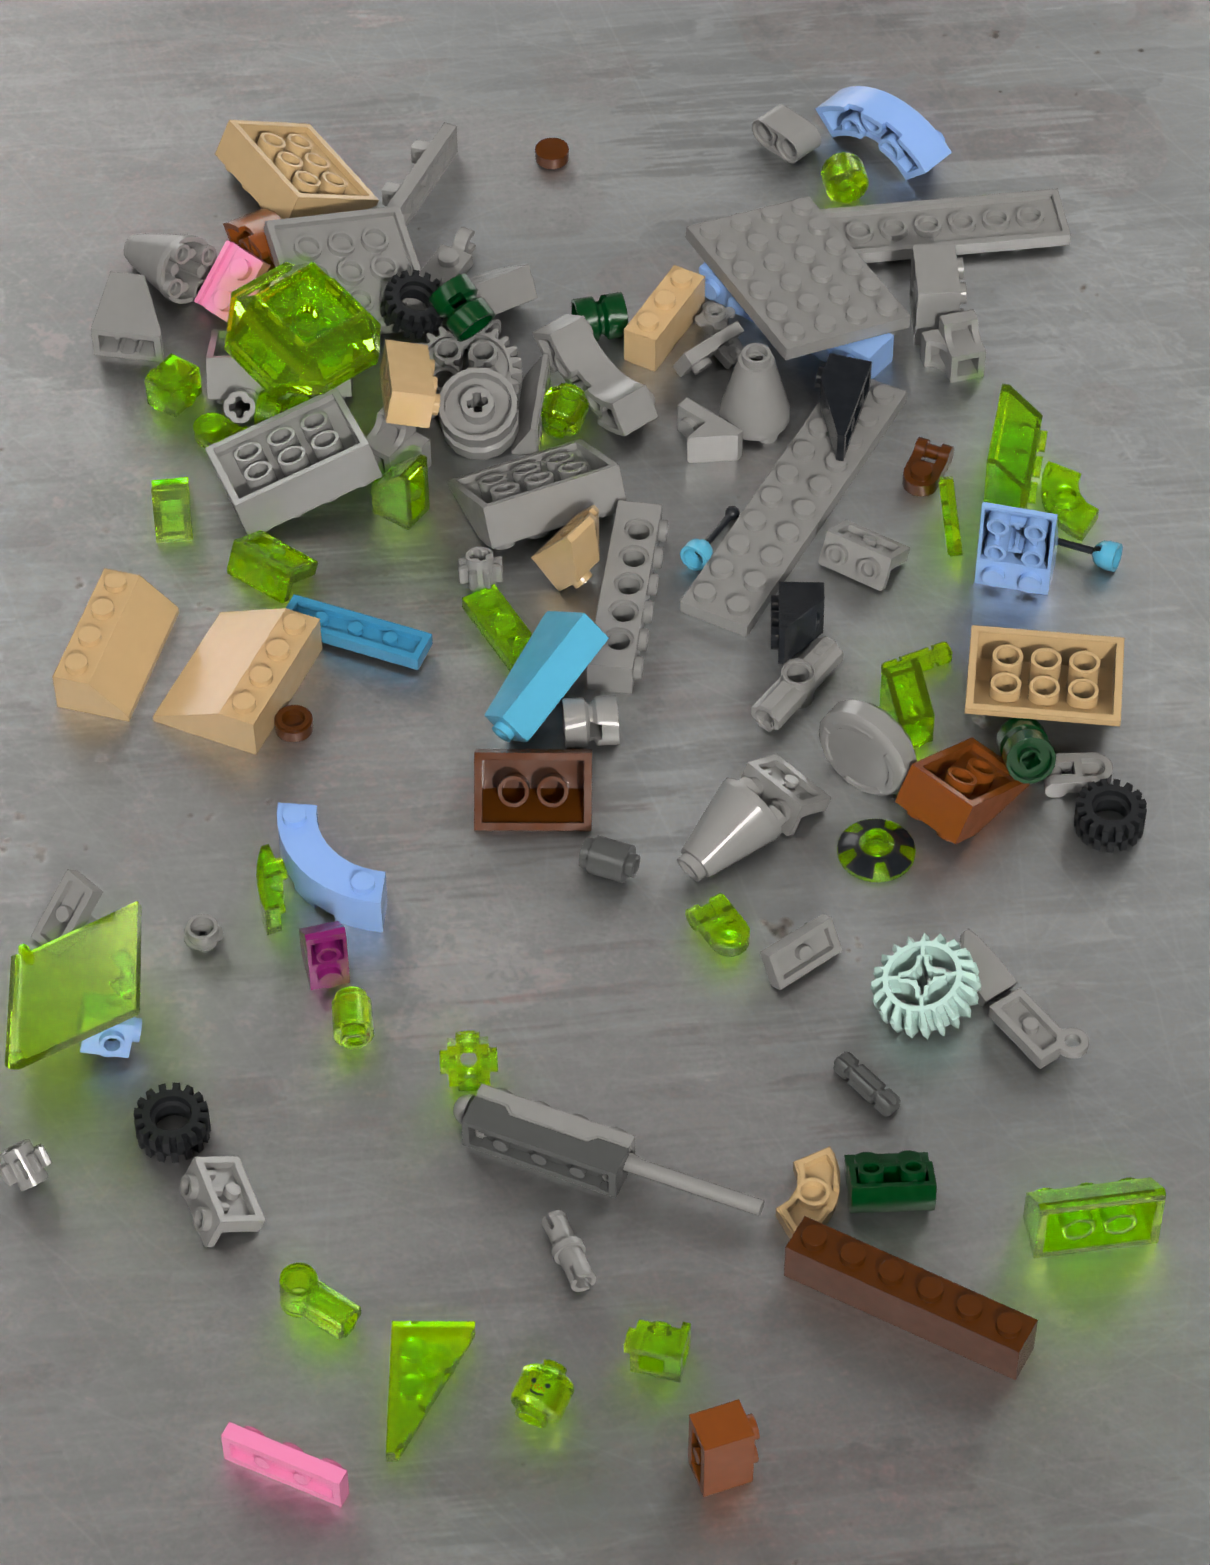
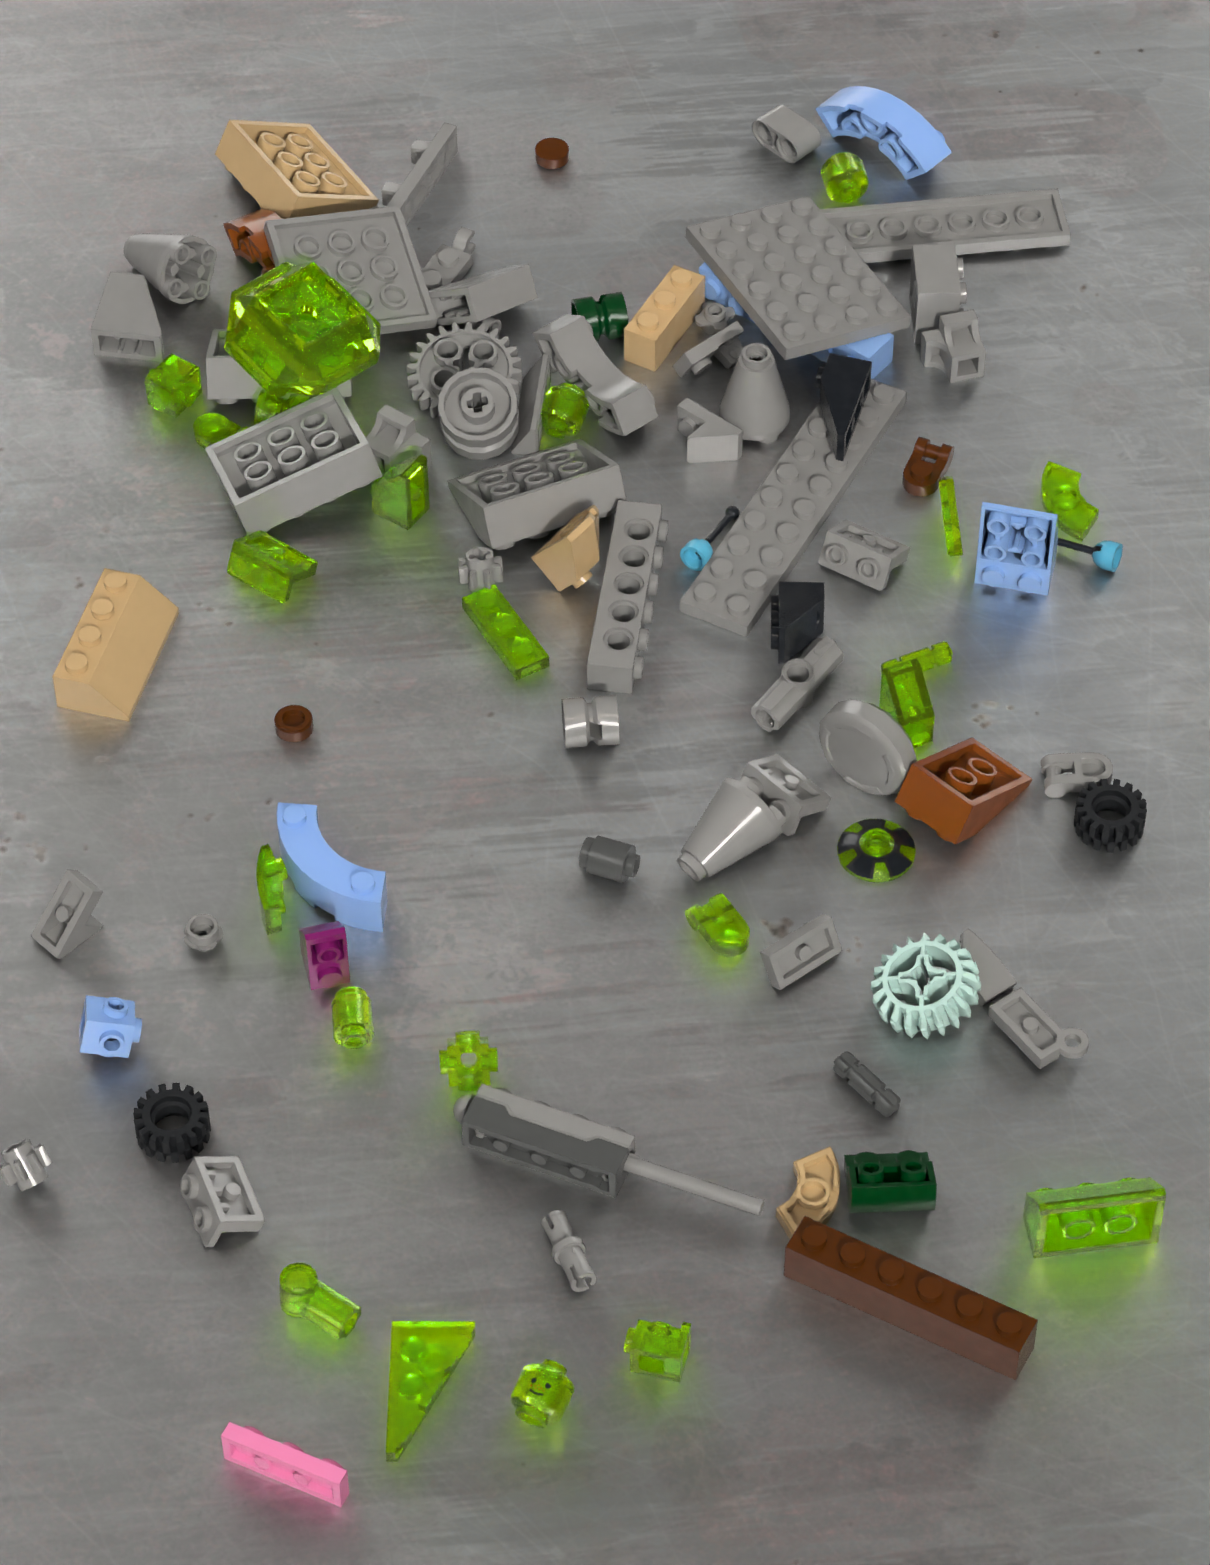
clear neon green container [5,901,142,1070] -> none
clear neon green slope [151,477,193,543] -> none
tan slope [153,608,322,755] -> none
bright pink plate [194,240,271,327] -> none
light grey bush [223,388,262,424] -> none
dark azure plate [286,594,433,670] -> none
tan brick [379,339,440,428] -> none
black tyre [380,270,443,339] -> none
dark green wheel [429,273,495,342] -> none
reddish brown slope [474,749,592,831] -> none
medium azure slope [484,611,609,742] -> none
dark orange brick [688,1399,760,1497] -> none
tan slope [965,625,1125,727] -> none
clear neon green slope [983,384,1048,509] -> none
dark green wheel [996,718,1056,784] -> none

